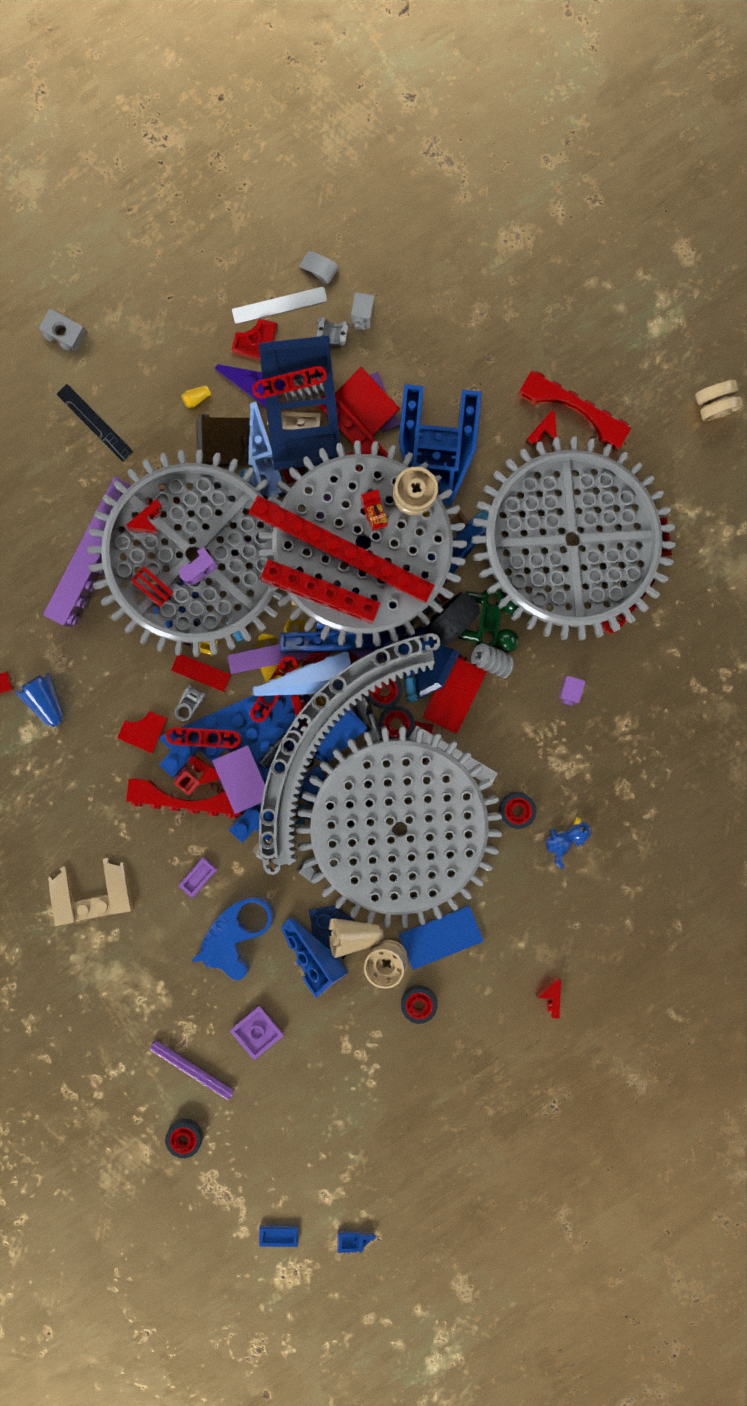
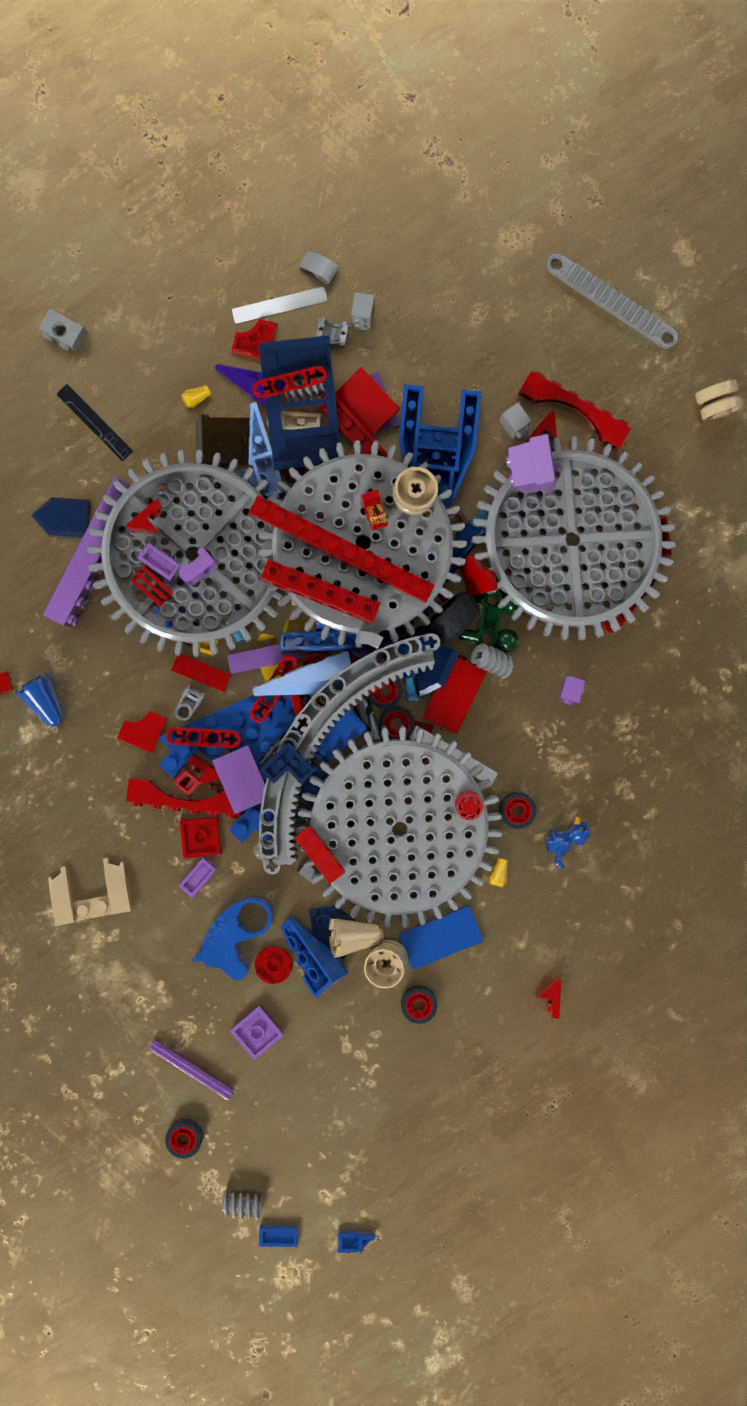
none -> dark blue tile [31,497,90,538]
none -> medium lavender tile [137,542,181,581]
none -> red tile [179,816,222,859]
none -> light grey piece [222,1191,262,1220]
none -> red tile [254,945,293,984]
none -> dark blue plate [260,742,316,784]
none -> red tile [294,825,346,884]
none -> light grey piece [358,631,383,649]
none -> red wheel [455,790,483,820]
none -> red tile [461,555,498,596]
none -> yellow cone [488,858,508,888]
none -> light grey brick [499,402,532,440]
none -> medium lavender piece [507,434,562,494]
none -> light grey gear [546,253,678,349]

